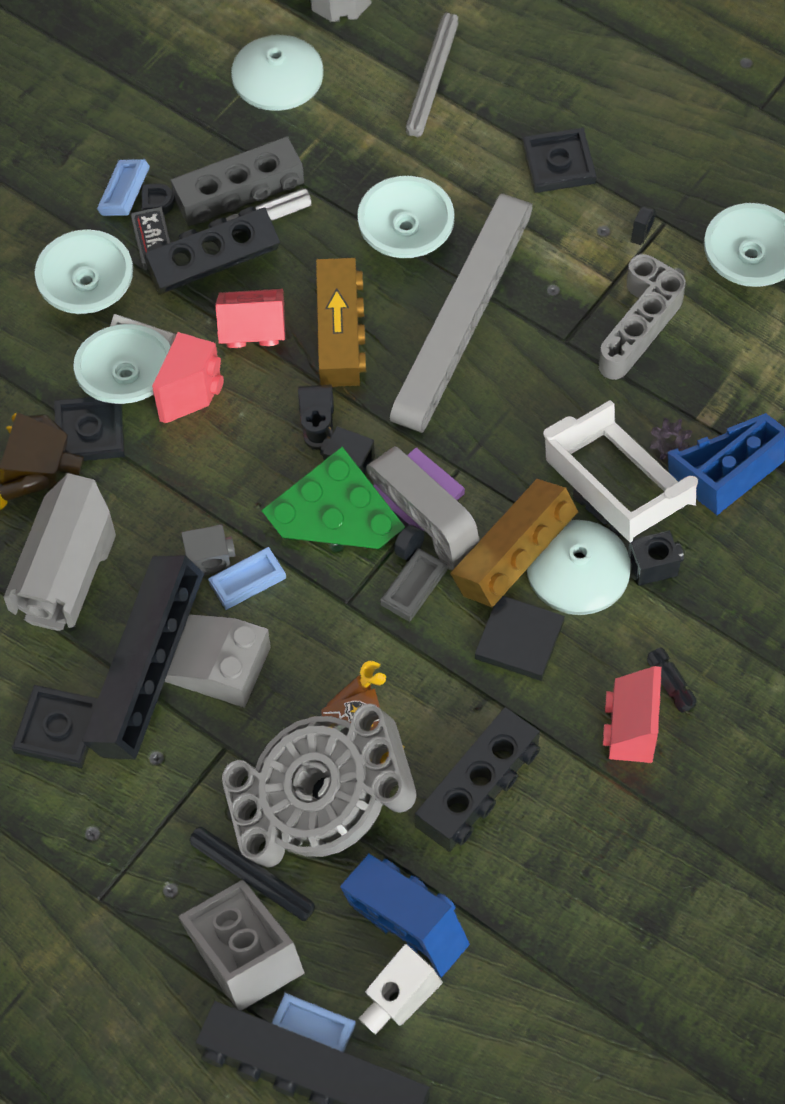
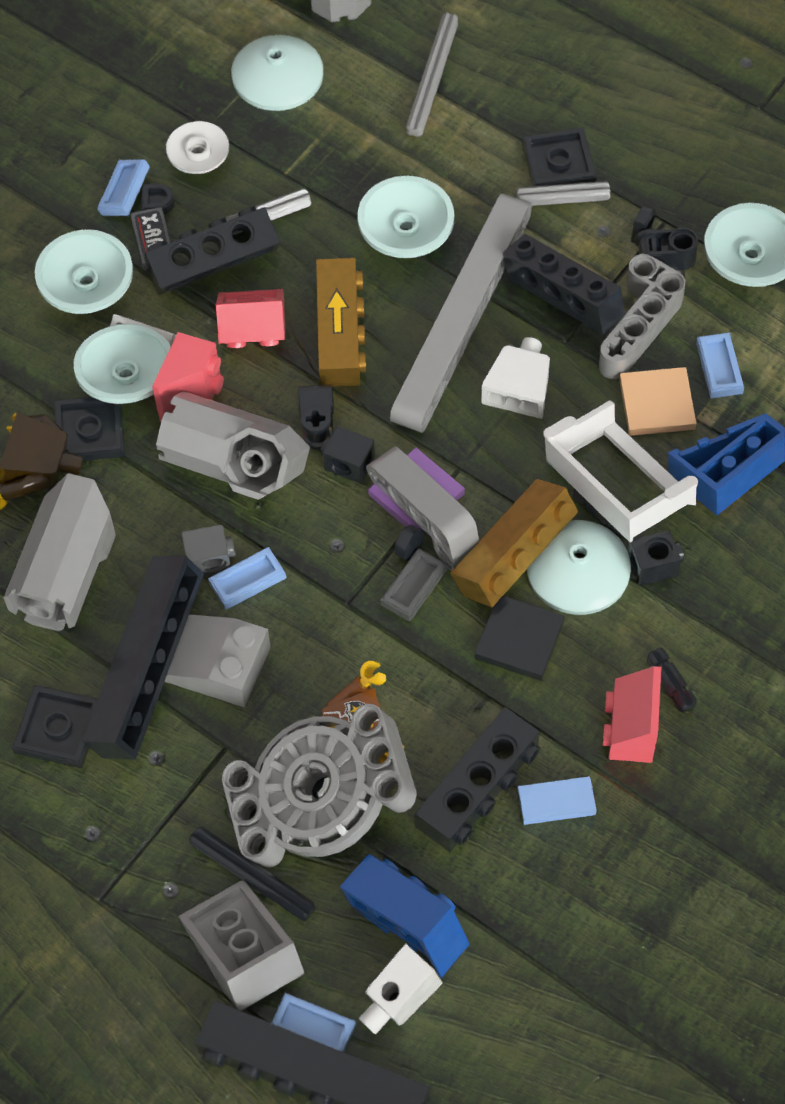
dark grey brick [171,136,304,226] -> none
green plate [261,447,405,549] -> none
clear purple gear [650,418,692,460] -> none
none -> light grey brick [156,391,310,500]
none -> white dish [166,121,229,174]
none -> white torso [481,337,550,419]
none -> black brick [502,234,625,334]
none -> light grey axle [516,181,610,206]
none -> light blue tile [518,776,596,825]
none -> light nougat tile [619,367,696,436]
none -> black piece [635,228,698,270]
none -> light blue tile [696,333,744,398]

